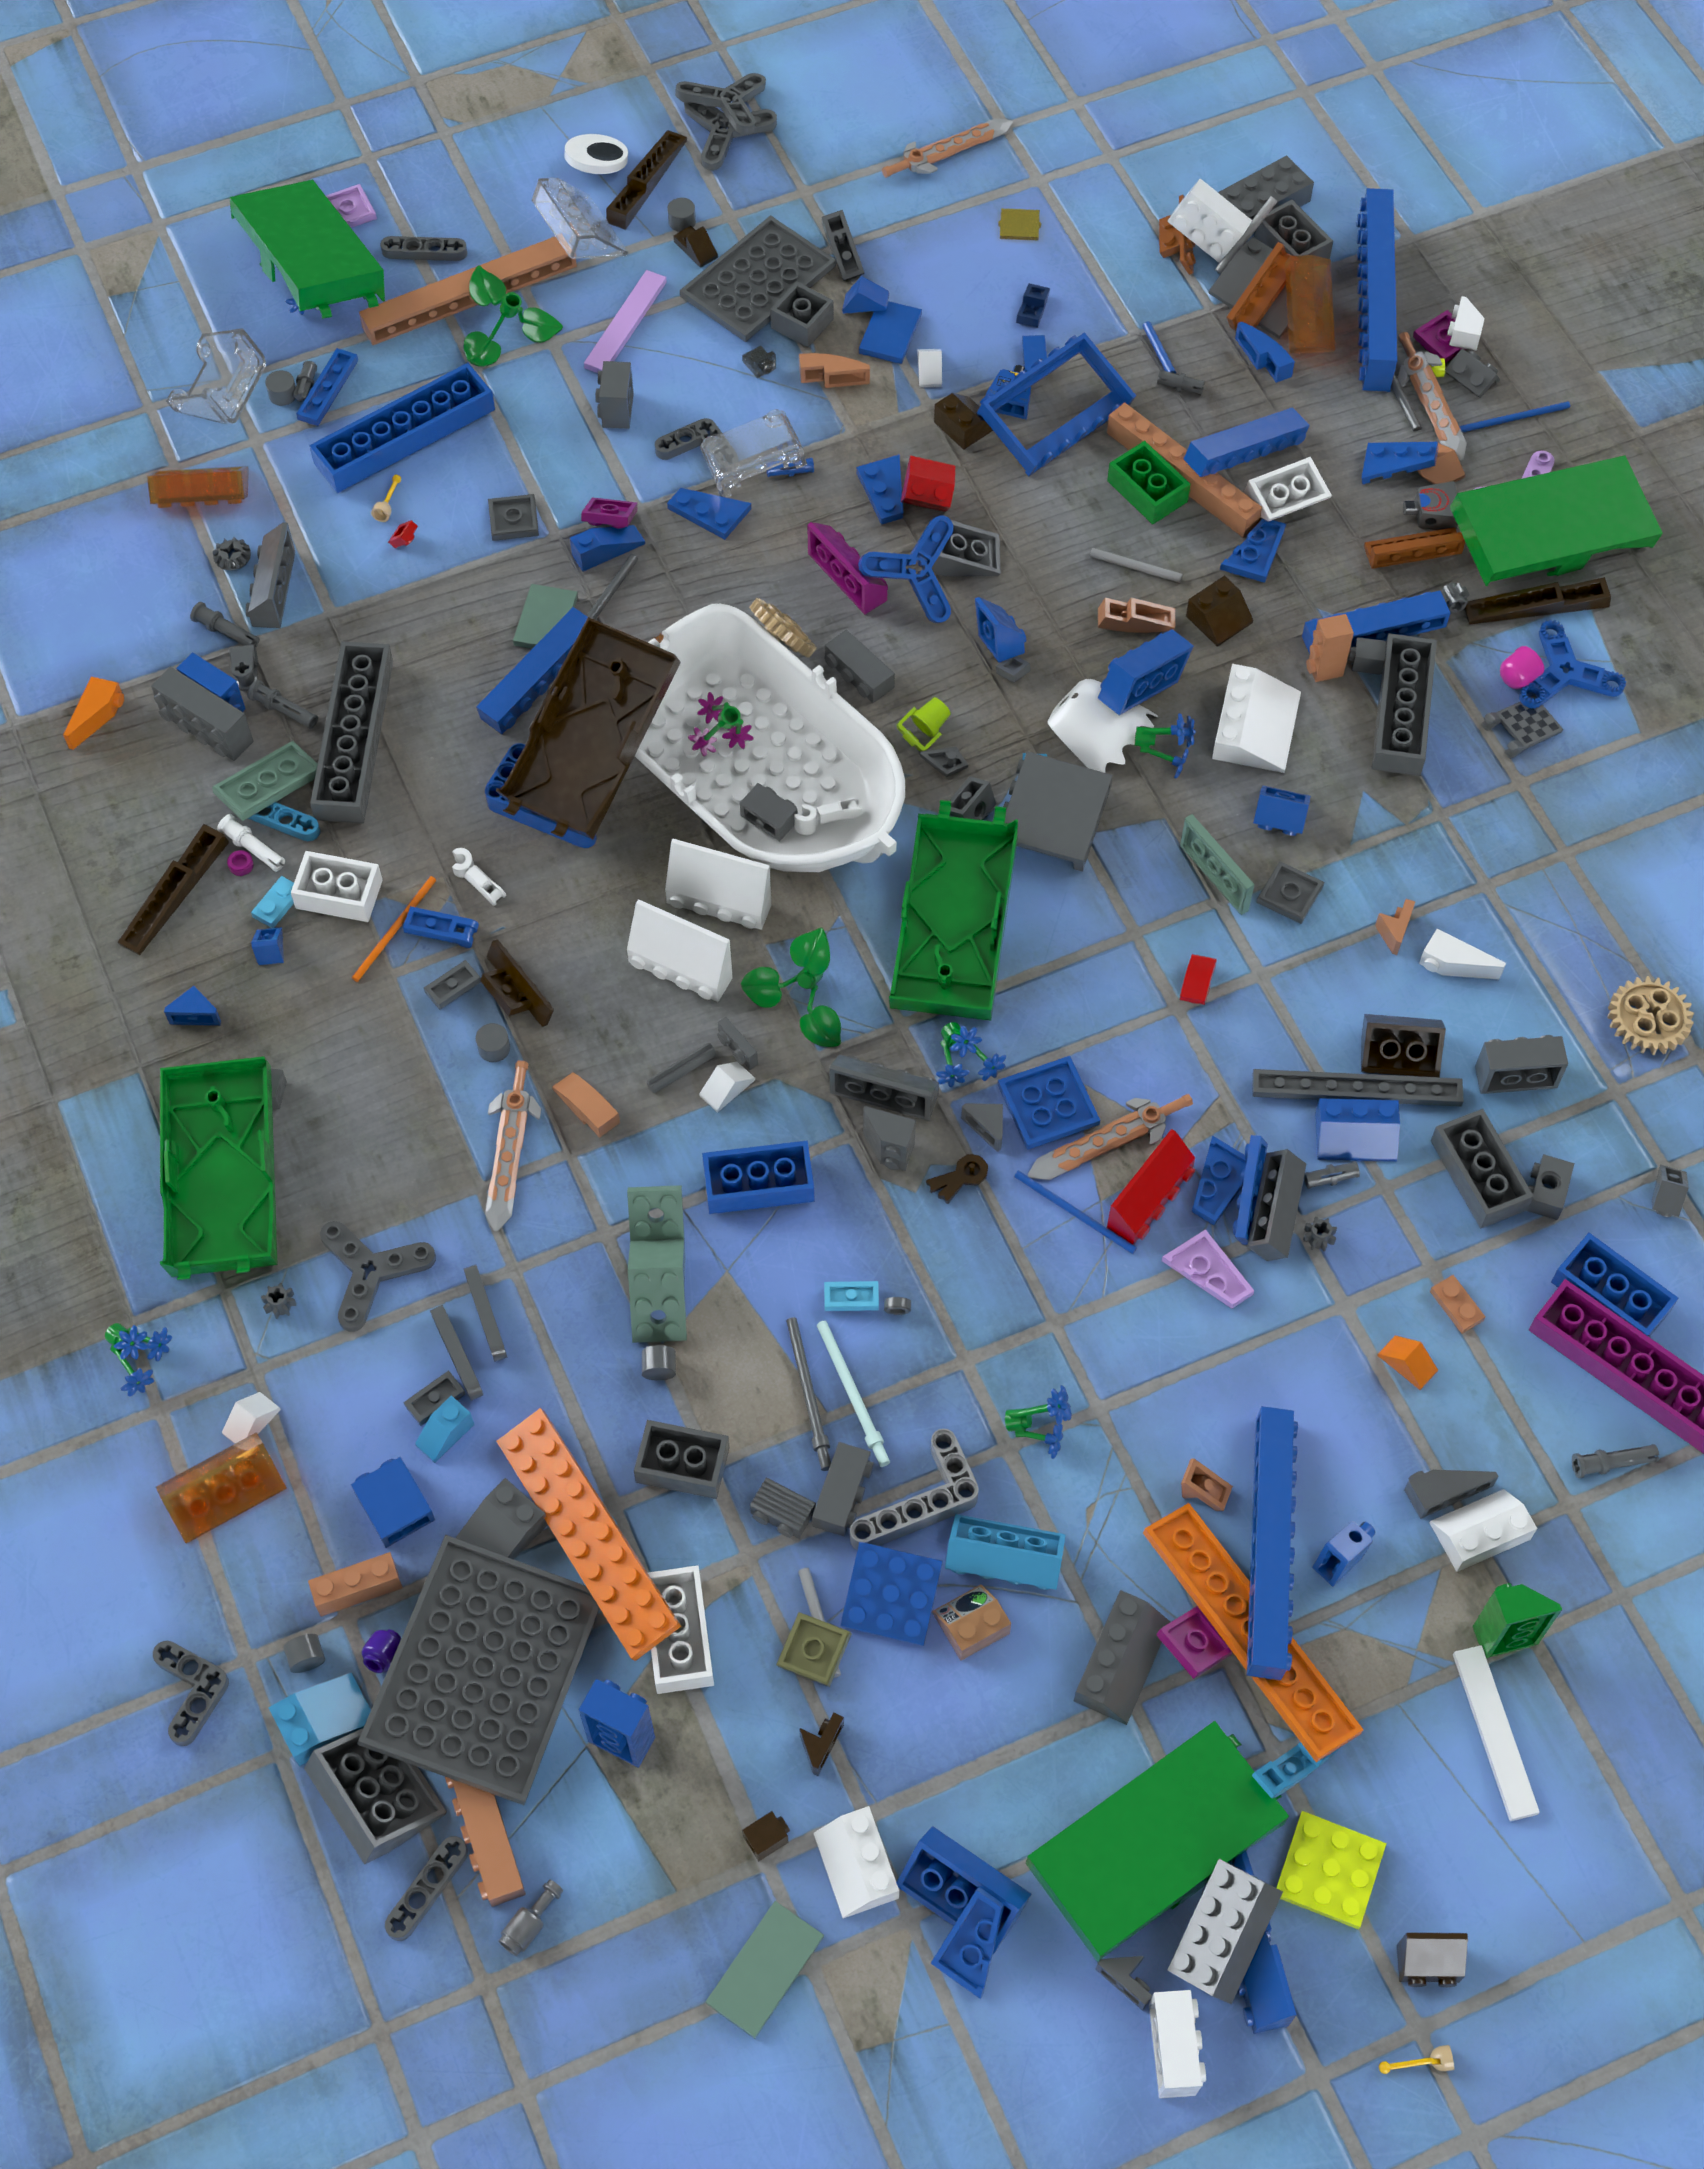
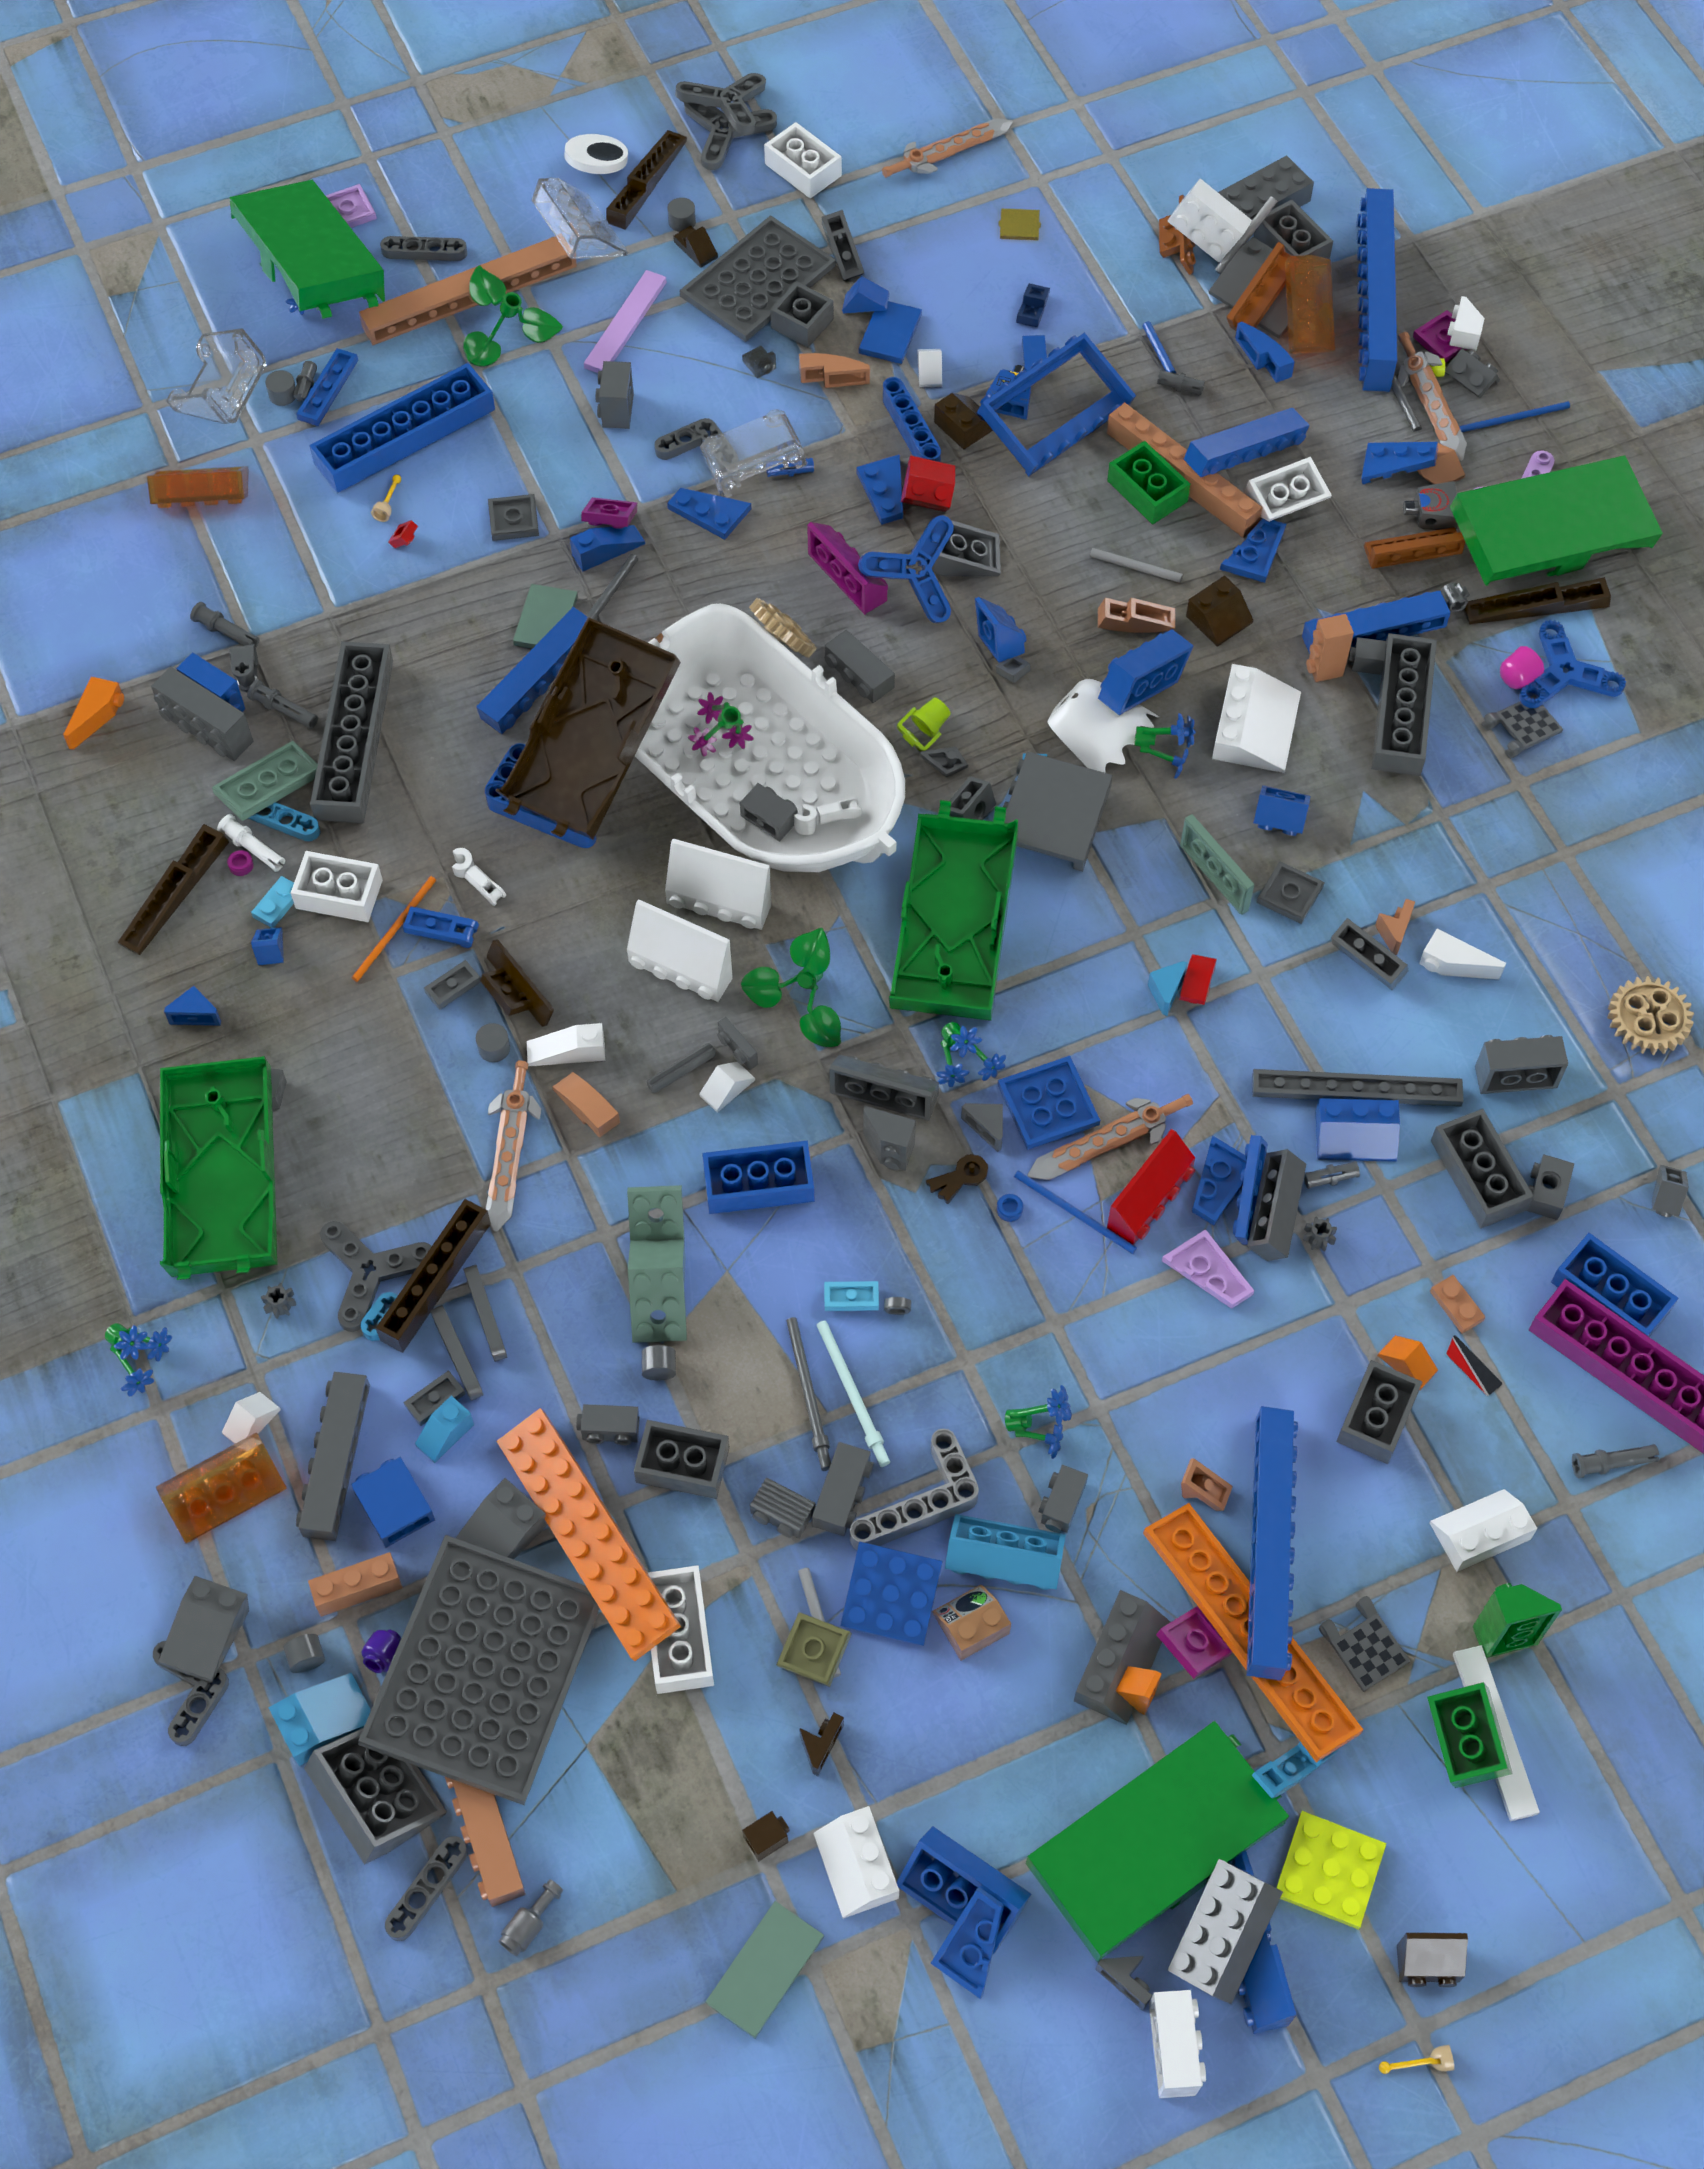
dark grey gear [213,537,251,570] -> none
dark grey slope [246,522,296,628] -> none
blue brick [579,1679,656,1768] -> none
blue torso [1312,1522,1375,1587] -> none
dark brown slope [1361,1014,1446,1078] -> none
dark grey slope [1404,1470,1499,1519] -> none
none -> dark grey slope [158,1576,249,1683]
none -> dark grey brick [296,1371,370,1541]
none -> dark azure beam [361,1292,398,1341]
none -> dark brown brick [376,1199,491,1353]
none -> white slope [527,1023,605,1066]
none -> dark grey brick [576,1404,640,1445]
none -> white brick [764,122,842,199]
none -> blue beam [883,377,941,462]
none -> blue tile [997,1194,1023,1222]
none -> dark grey brick [1038,1465,1088,1533]
none -> orange slope [1116,1666,1162,1715]
none -> dark azure slope [1148,961,1188,1016]
none -> dark grey flag [1319,1596,1410,1692]
none -> dark grey brick [1331,918,1409,990]
none -> dark grey brick [1336,1360,1422,1464]
none -> green brick [1427,1682,1513,1788]
none -> sticker [1446,1335,1502,1396]

